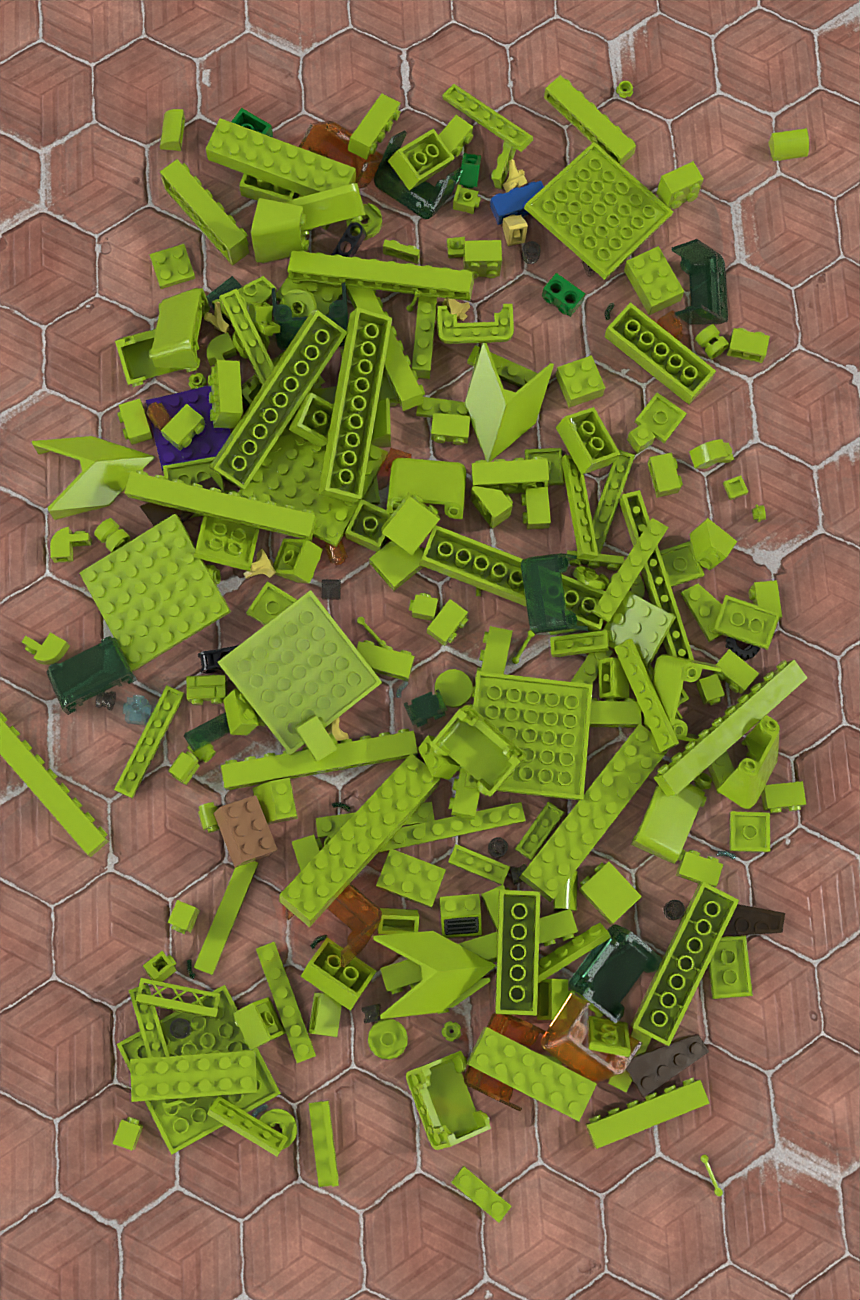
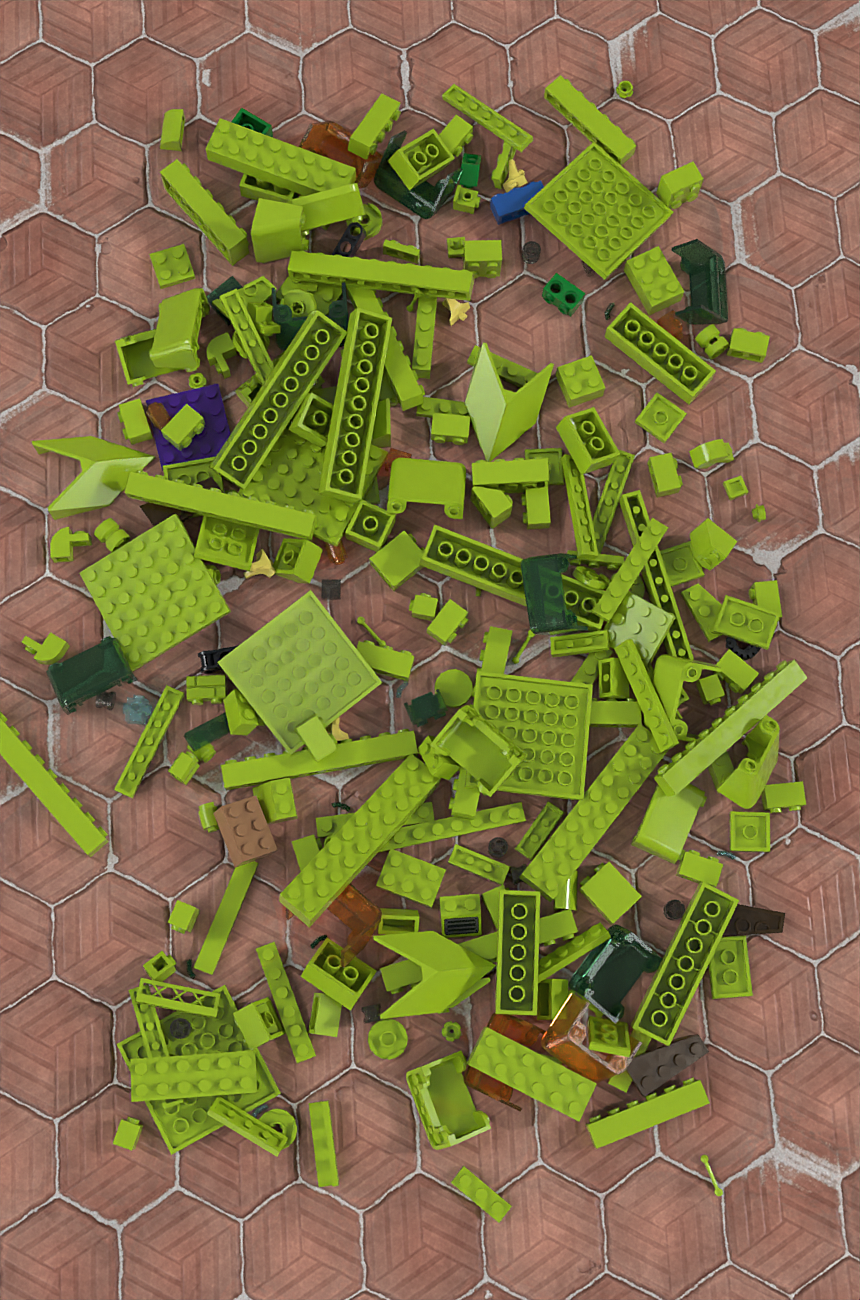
light yellow piece [204,301,229,333] -> none
lime brick [208,360,243,428] -> none
lime plate [246,581,297,625] -> none
lime brick [381,492,440,555] -> none
lime windscreen [437,303,514,344] -> none
light yellow slope [502,215,528,246] -> none
lime brick [627,422,655,454] -> none
lime plate [694,773,712,790] -> none
lime brick [768,128,809,161] -> none

